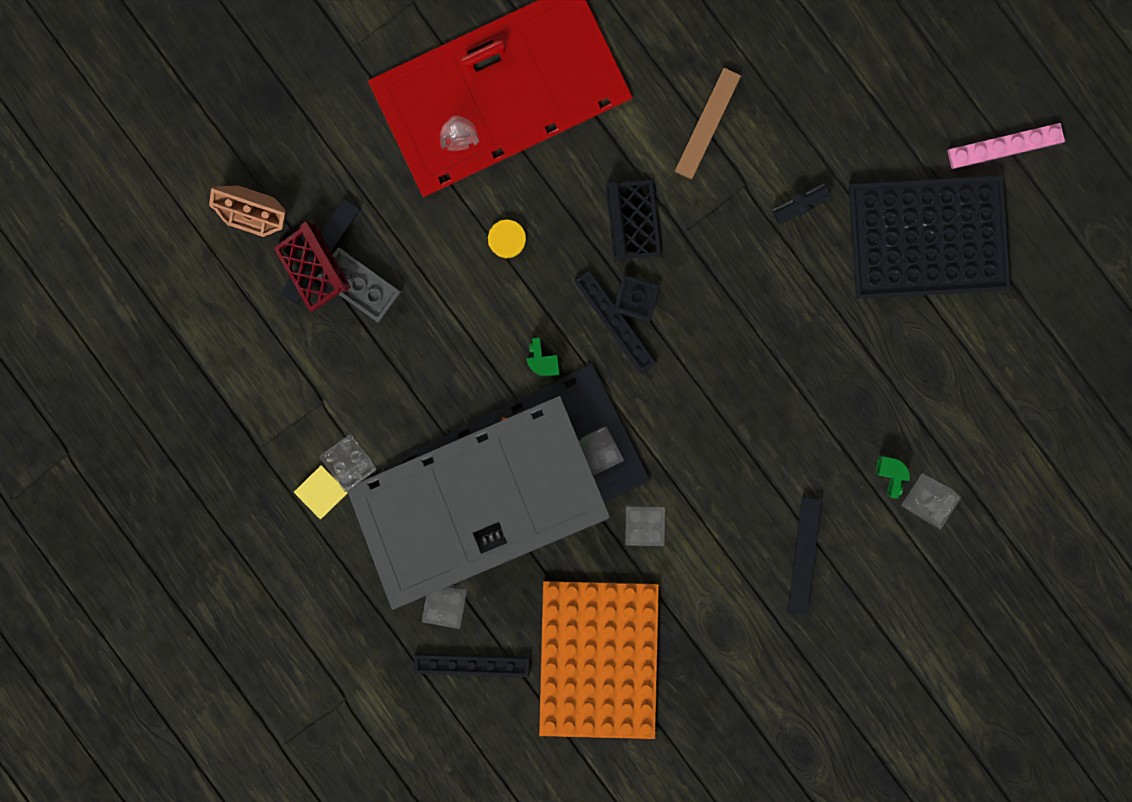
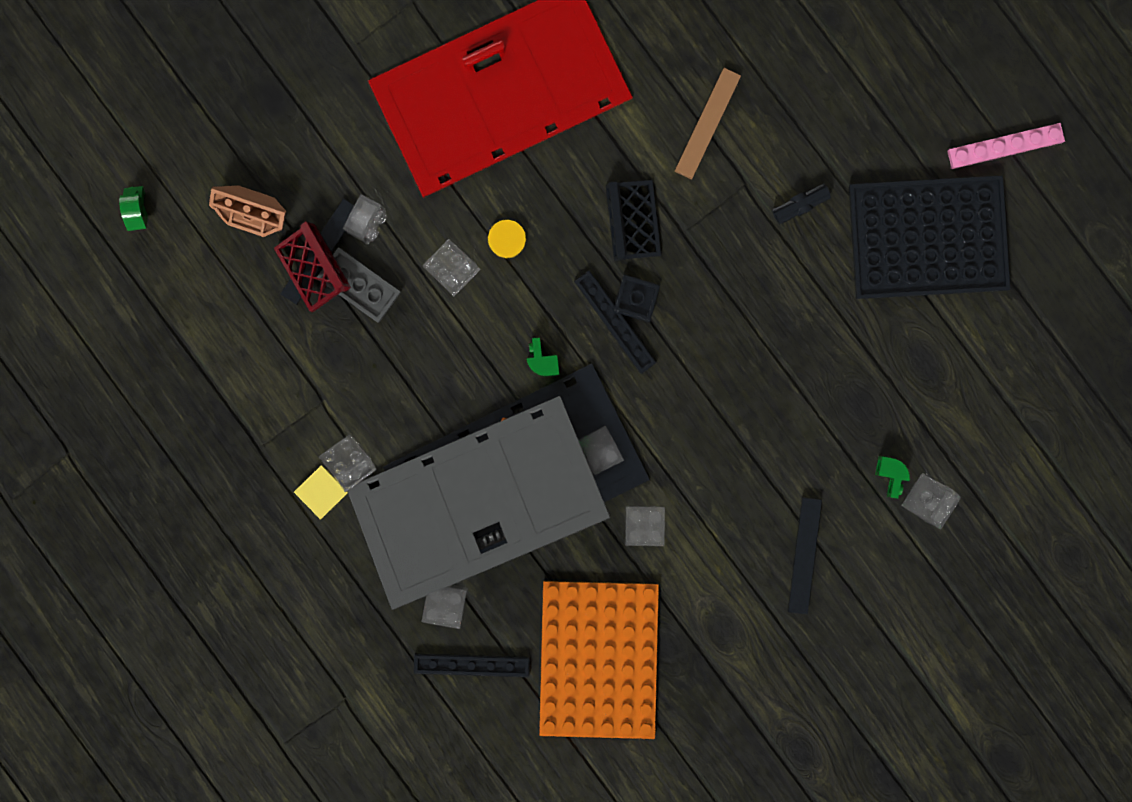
clear cylinder [440,116,479,151] -> none
none -> green brick [119,186,148,231]
none -> clear brick [343,194,387,244]
none -> clear bracket [423,239,480,296]

